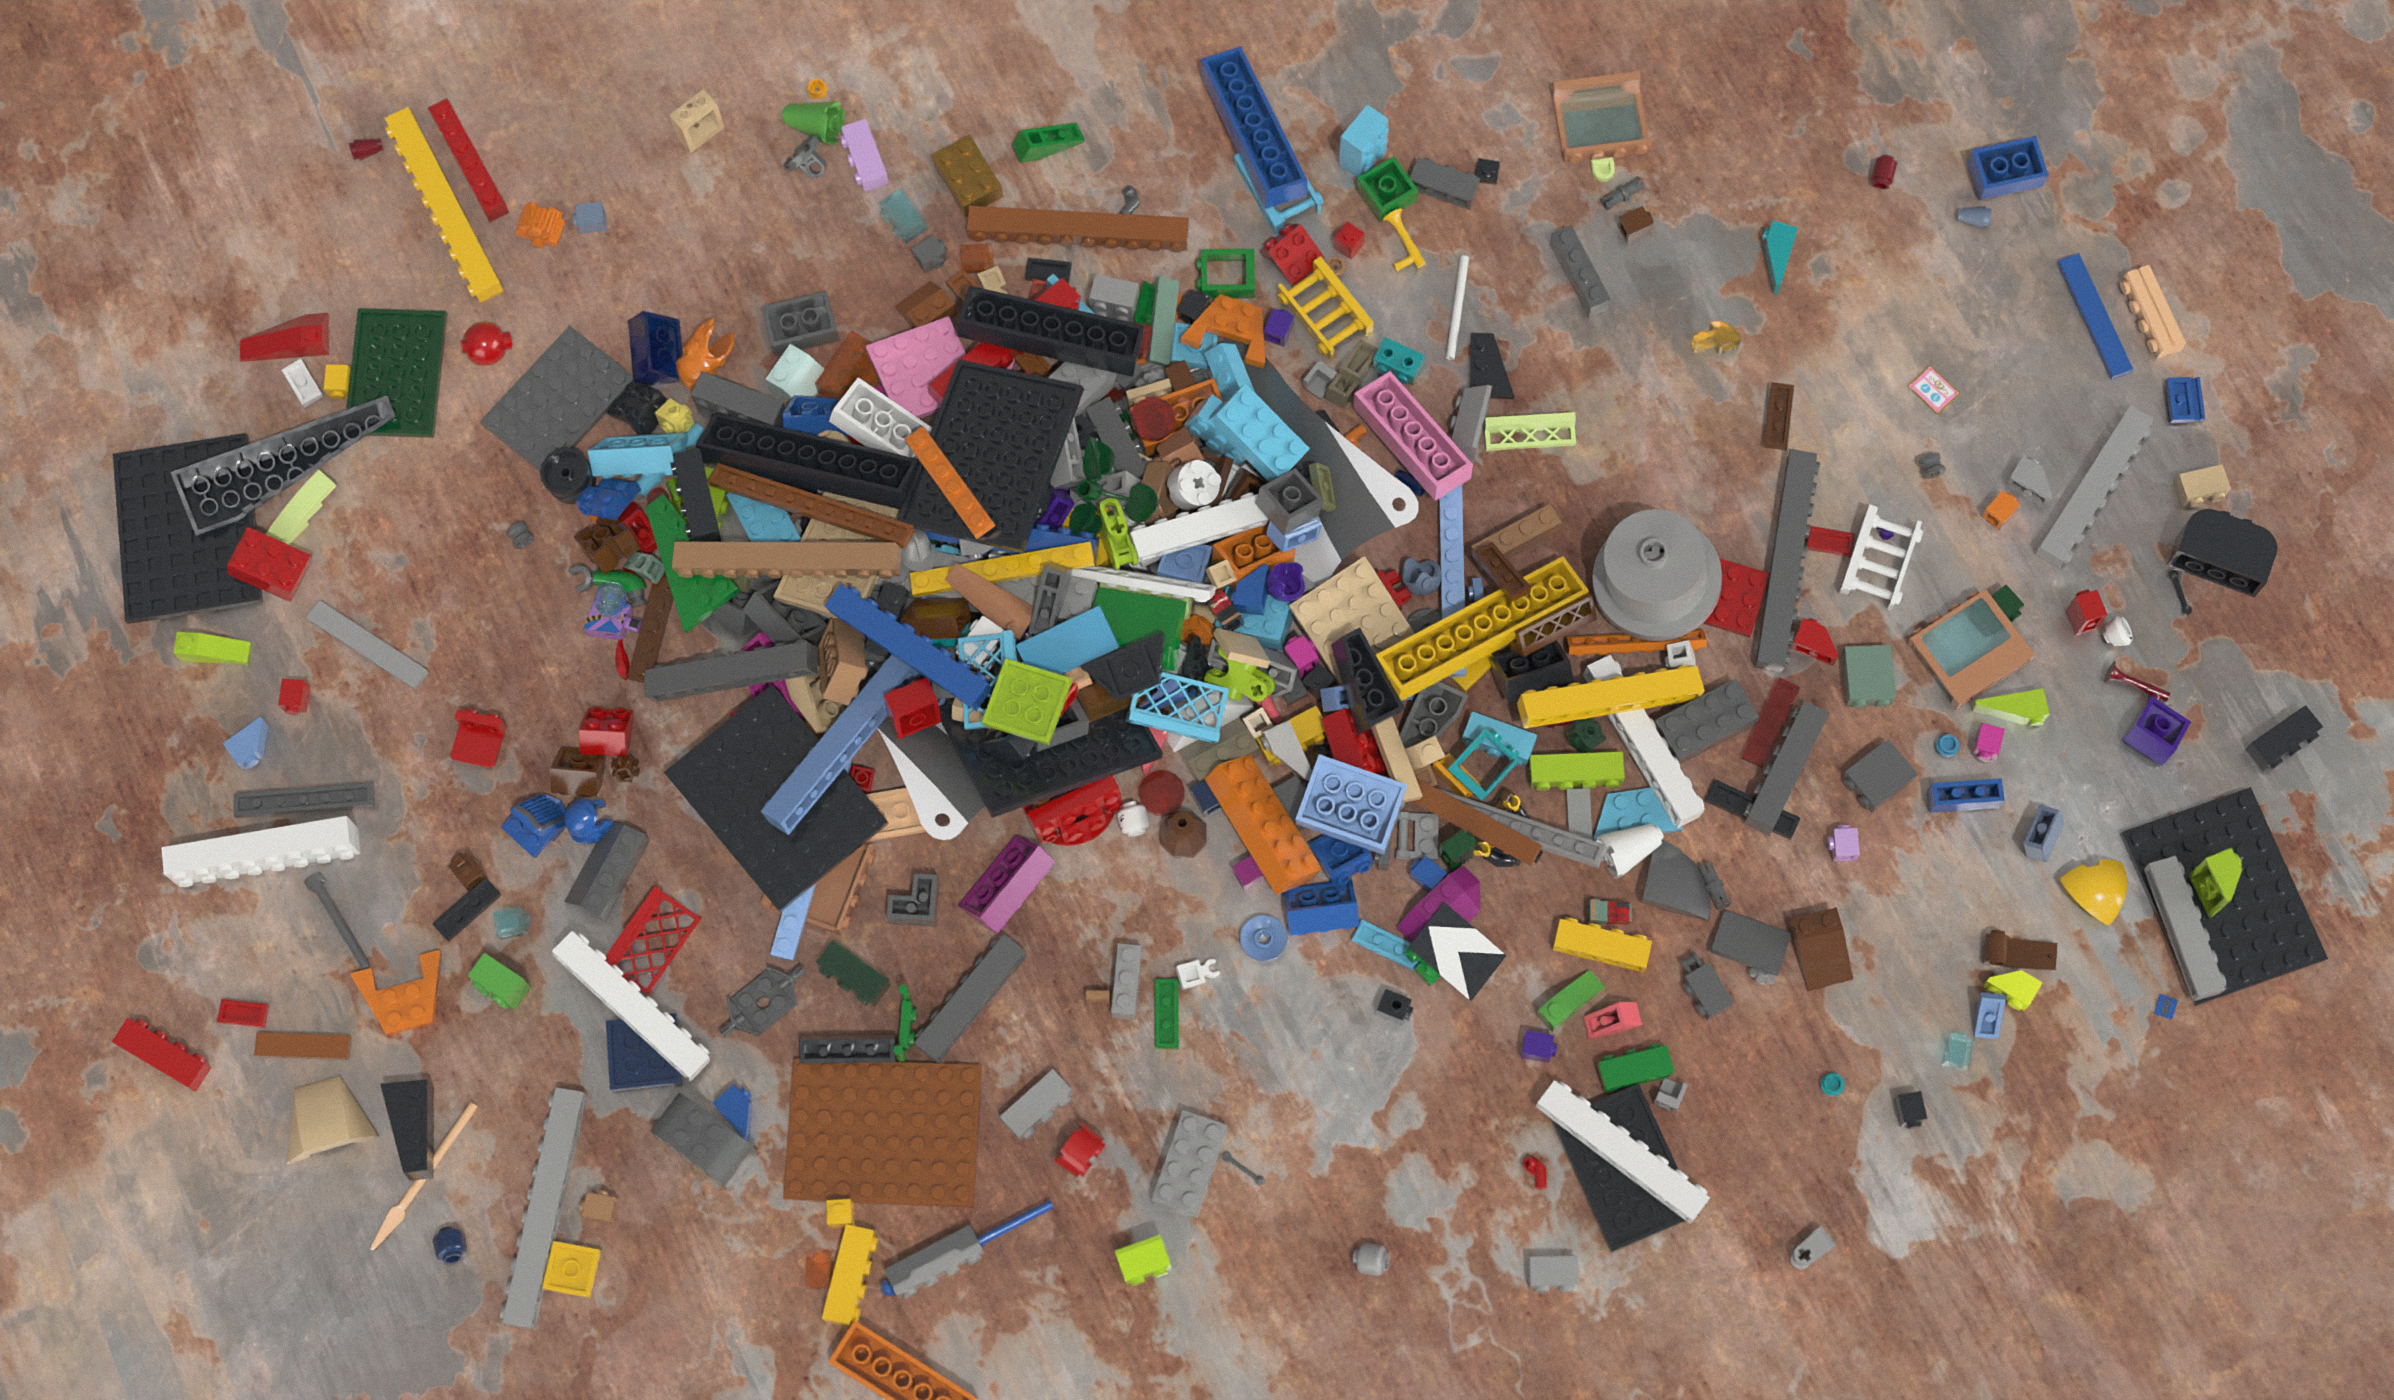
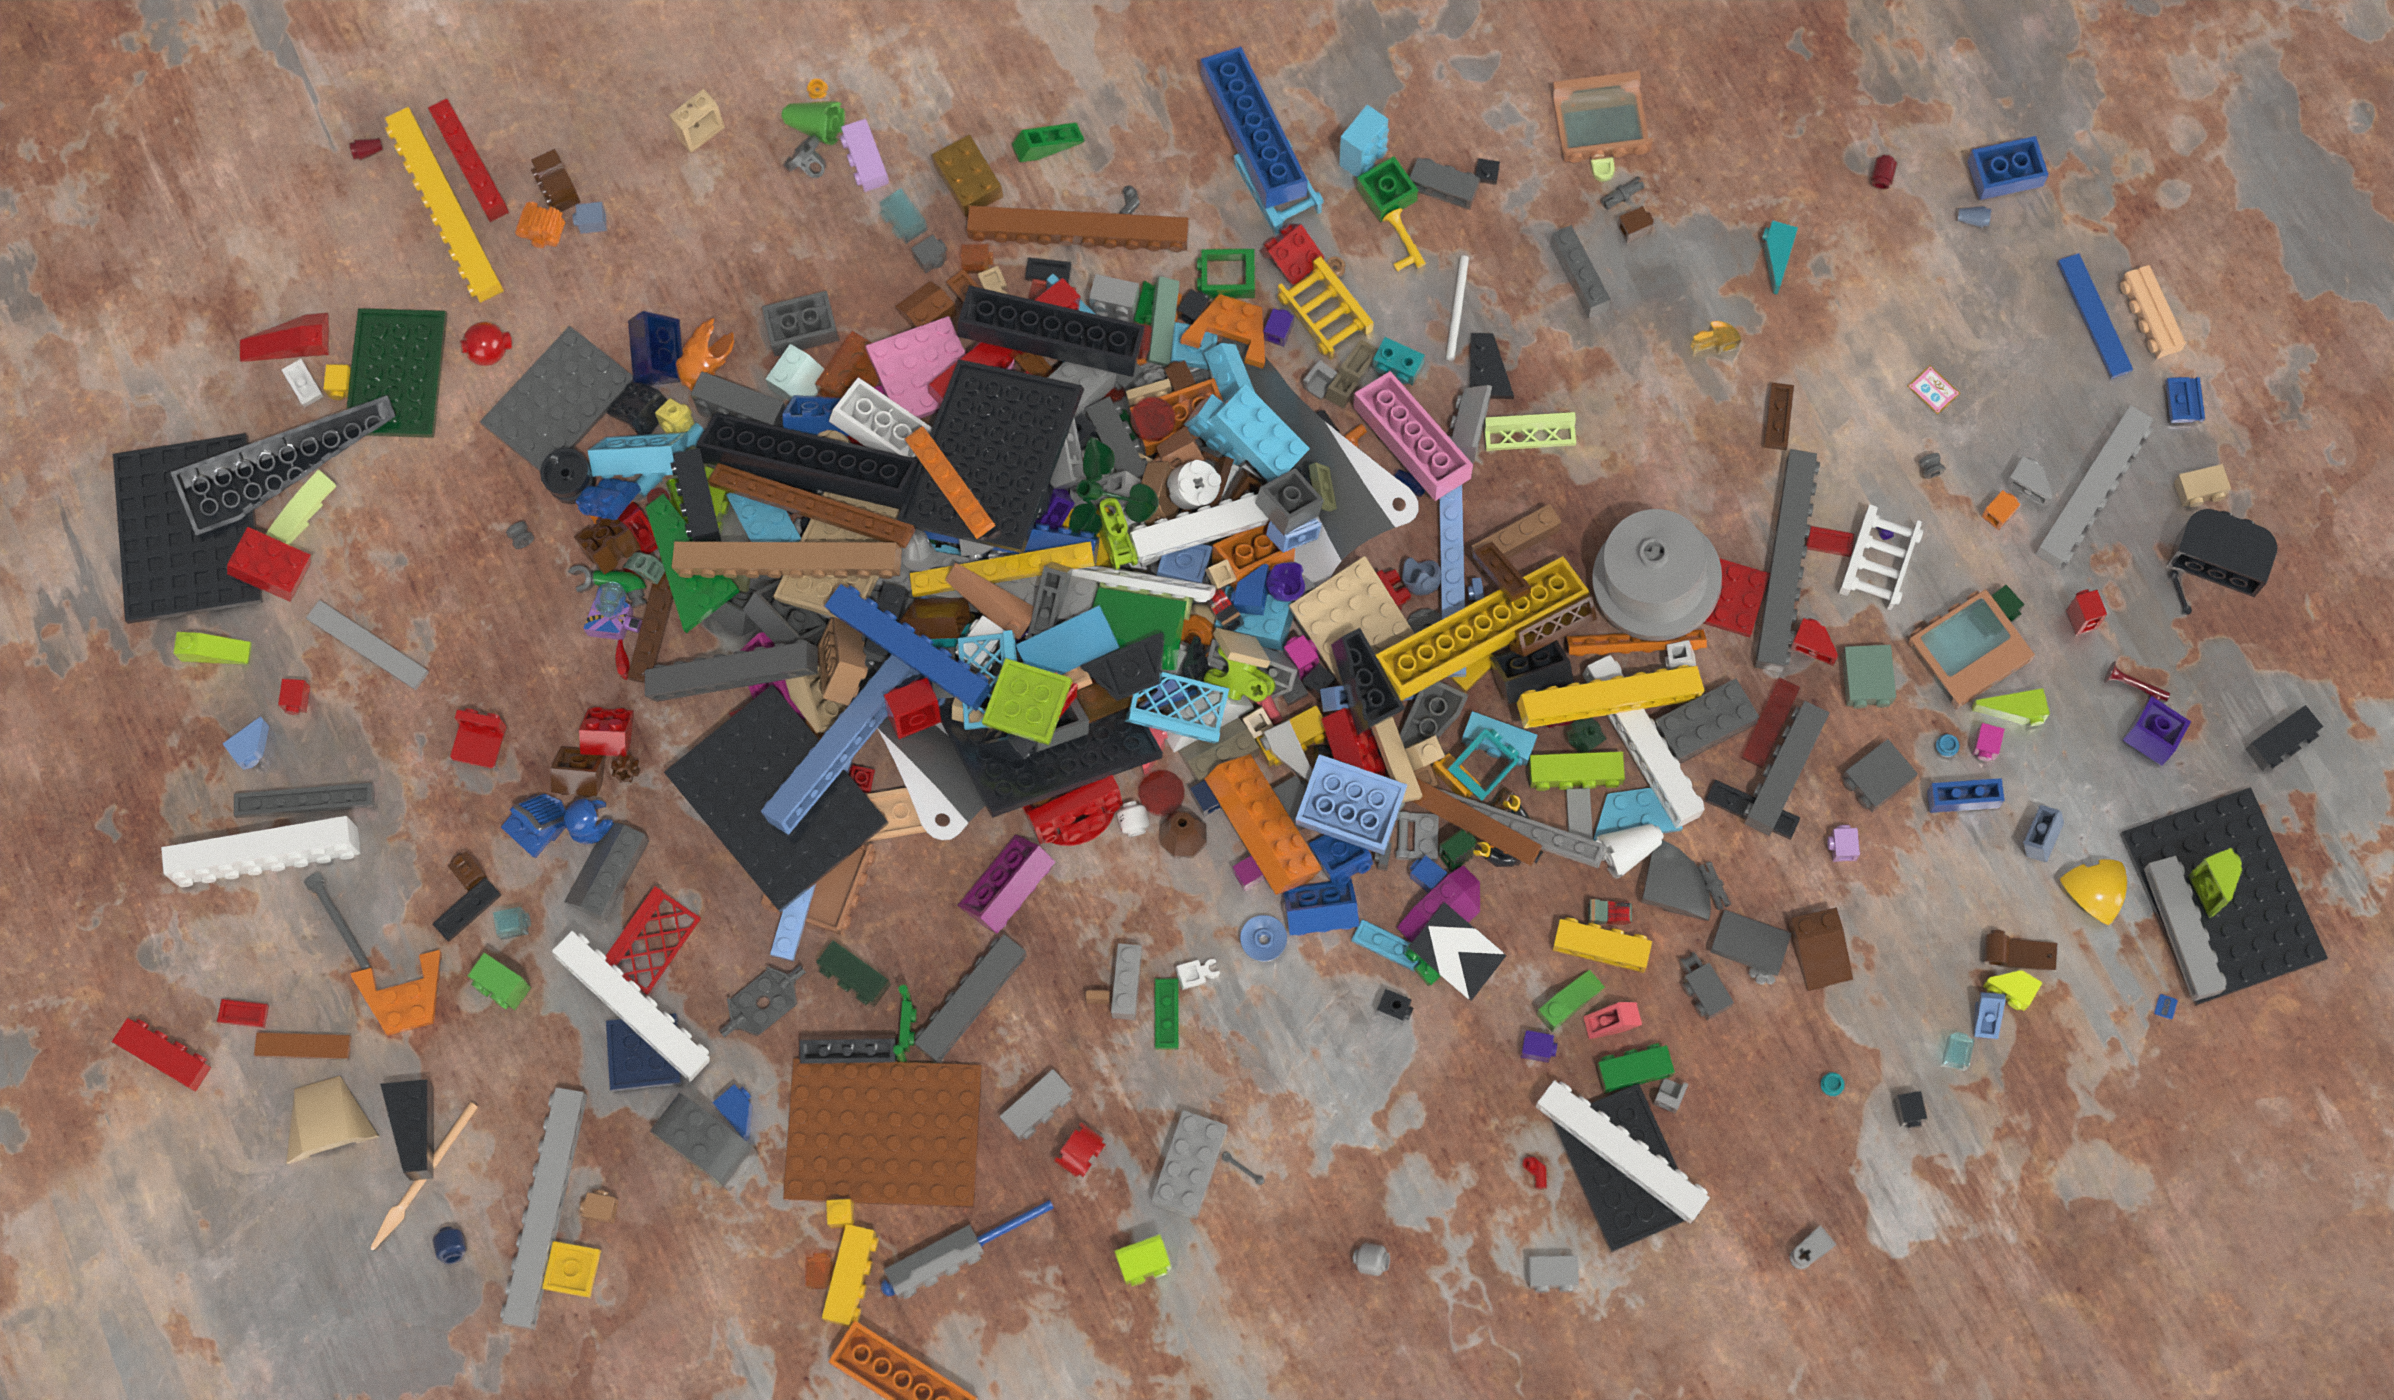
dark grey brick [886,874,940,927] -> none
red brick [1334,221,1365,260] -> none
white cone [2103,616,2133,646] -> none
none -> reddish brown brick [531,149,581,212]

